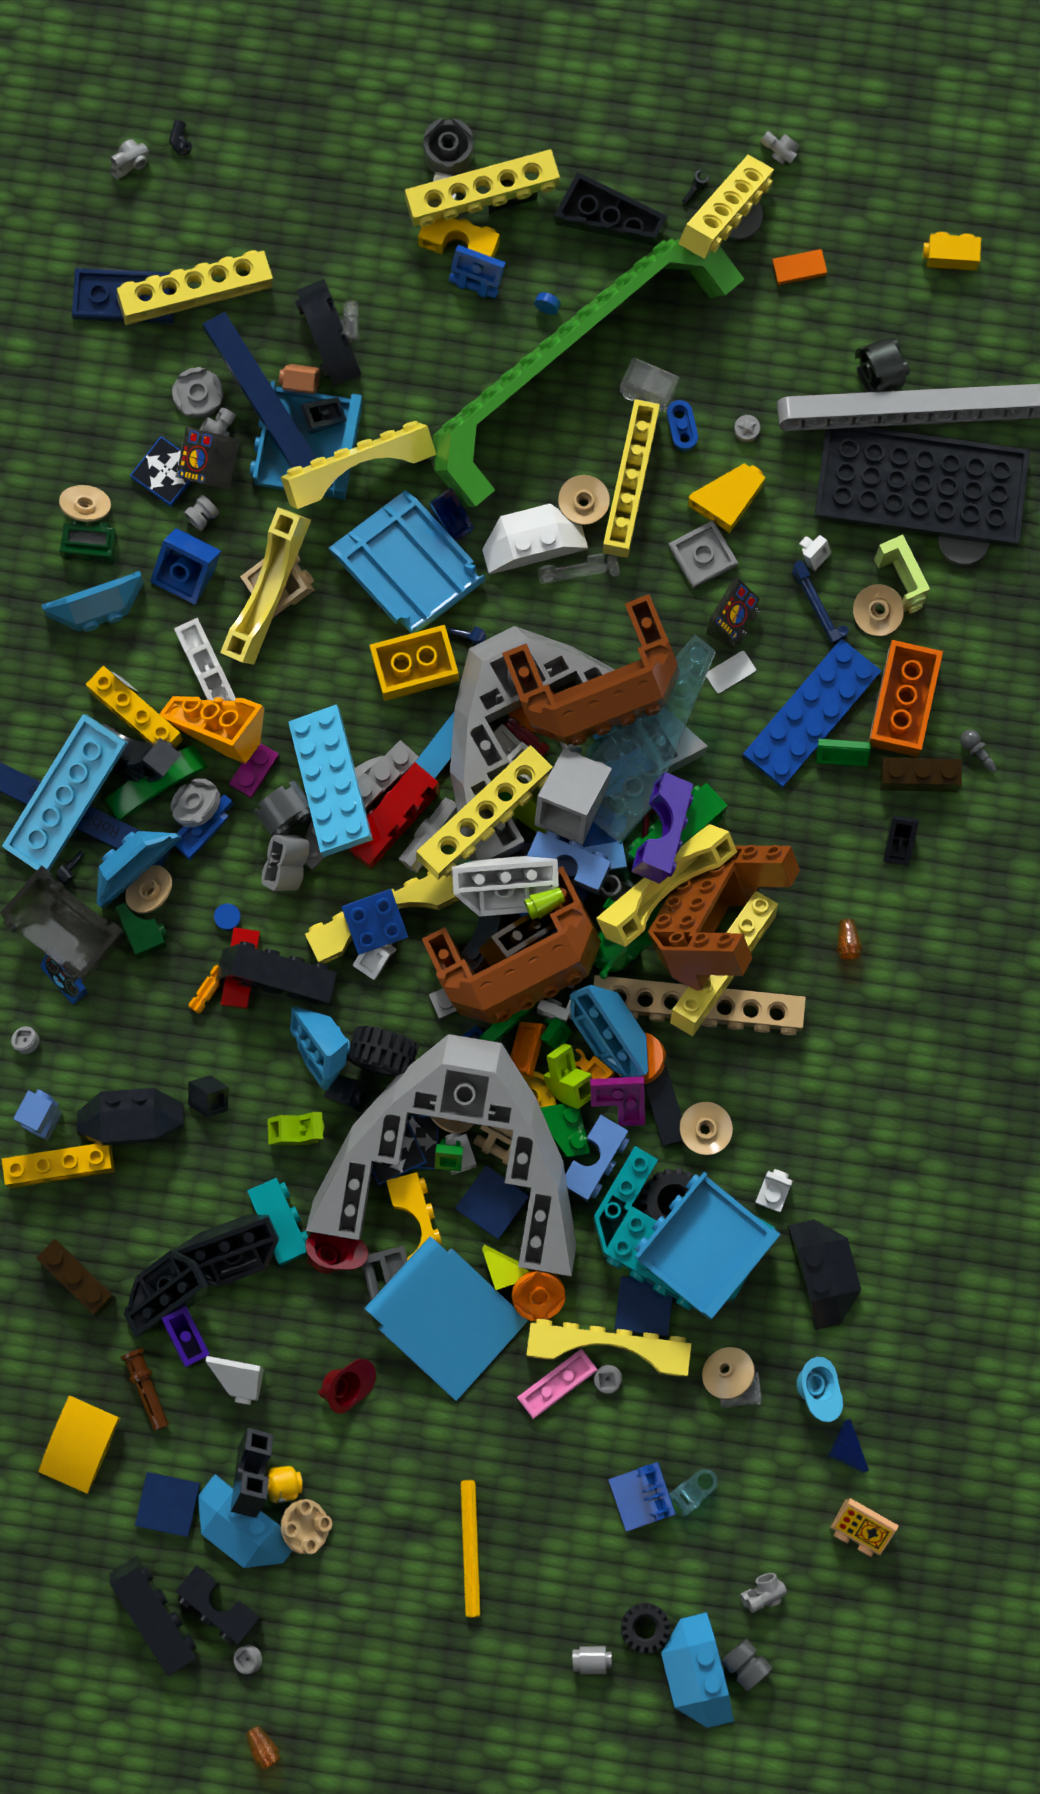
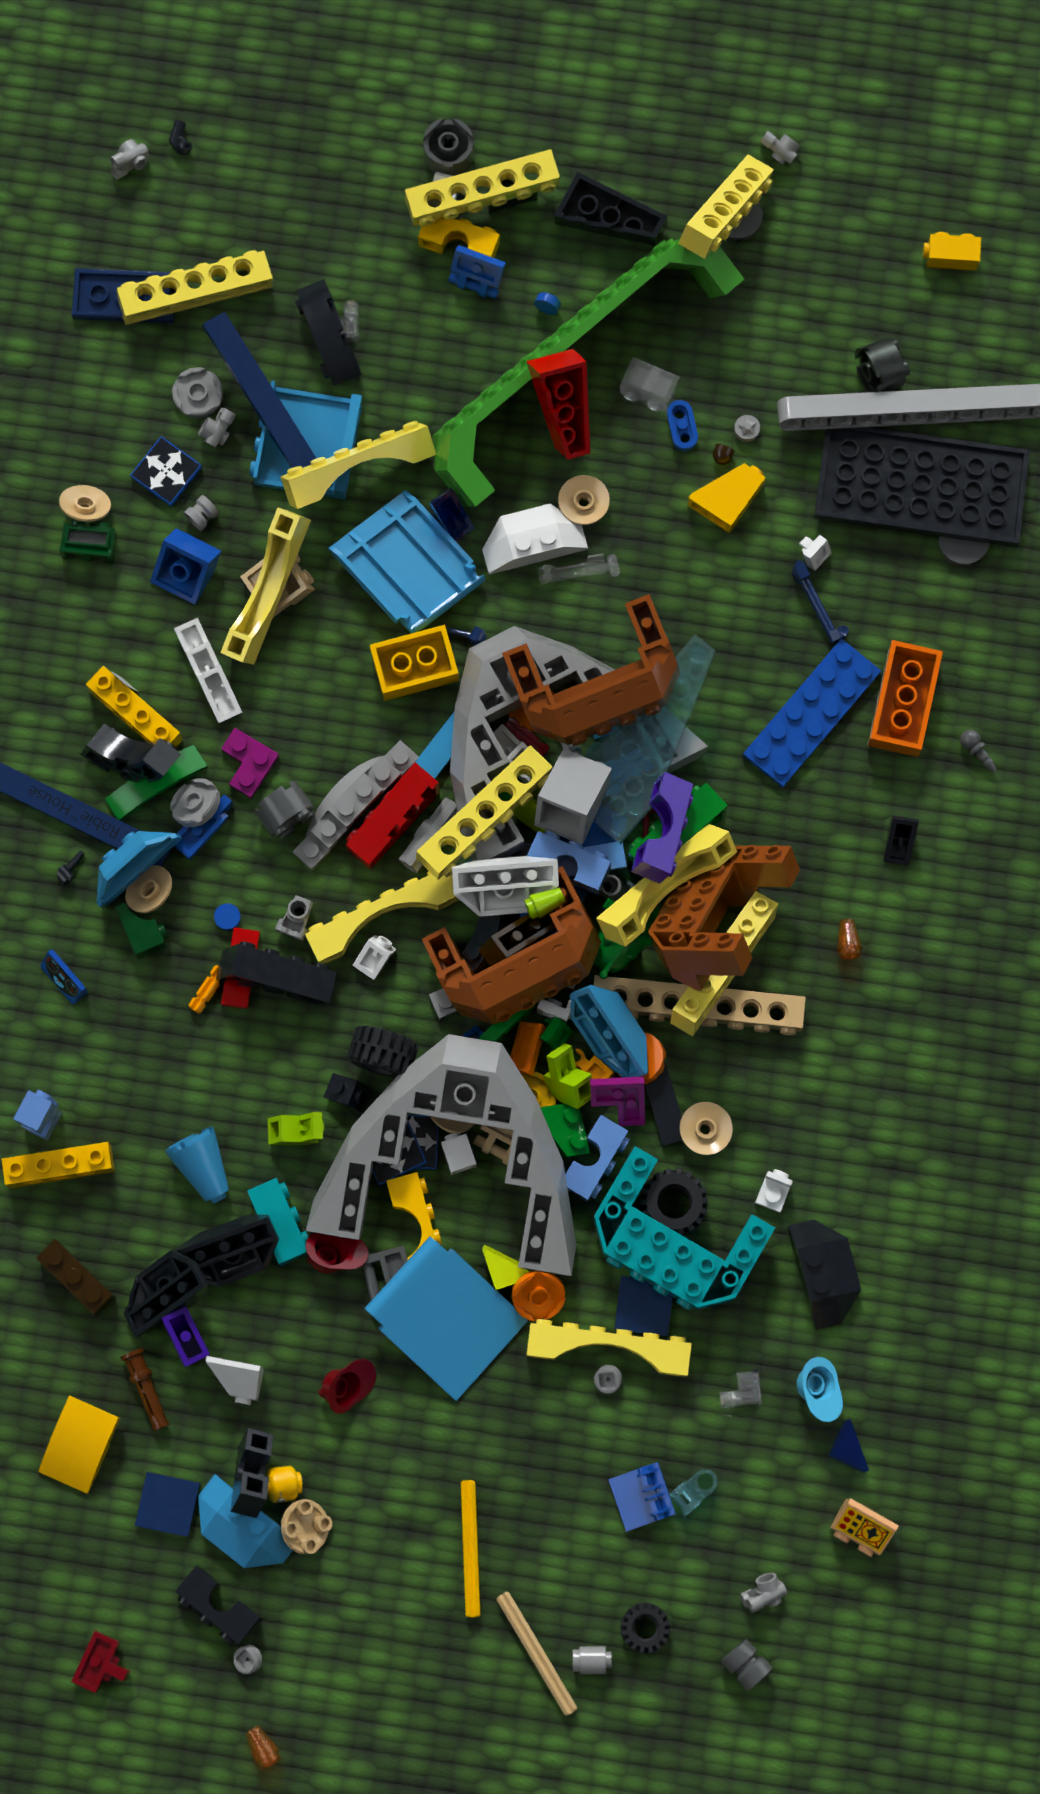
clear smoke windscreen [0,865,126,982] -> none
medium azure plate [2,714,128,875] -> none
light grey tile [11,1026,39,1054] -> none
dark azure wedge [42,571,144,632] -> none
black wedge [77,1088,184,1146] -> none
black wedge [109,1556,197,1676] -> none
light orange wedge [159,696,265,764] -> none
clear smoke slope [175,427,240,490] -> none
black panel [188,1076,229,1117] -> none
light grey brick [262,835,309,891] -> none
nougat brick [279,364,321,395] -> none
medium azure plate [288,704,373,857] -> none
dark azure wedge [290,1007,350,1090] -> none
black slope [300,397,347,435] -> none
blue hinge [341,889,408,955] -> none
green tile [435,1139,463,1172] -> none
dark blue tile [455,1165,529,1240] -> none
bright pink tile [517,1348,598,1419] -> none
light yellow brick [603,399,660,558] -> none
dark azure panel [634,1172,780,1321] -> none
dark azure wedge [661,1612,734,1728] -> none
light grey tile [668,520,738,589] -> none
black hand [682,170,710,205] -> none
tan dish [702,1347,755,1399] -> none
white sticker [705,651,756,693] -> none
clear smoke slope [706,577,761,649] -> none
orange tile [772,249,827,286] -> none
green tile [816,739,871,767] -> none
tan dish [853,584,904,636] -> none
yellowish green panel [874,535,930,613] -> none
dark brown brick [880,758,962,792] -> none
none -> dark red hinge [71,1630,130,1693]
none -> dark azure cone [165,1126,229,1204]
none -> light grey plate [275,895,313,941]
none -> tan axle [497,1592,577,1716]
none -> red wedge [526,349,591,460]
none -> dark brown hinge [713,444,735,465]

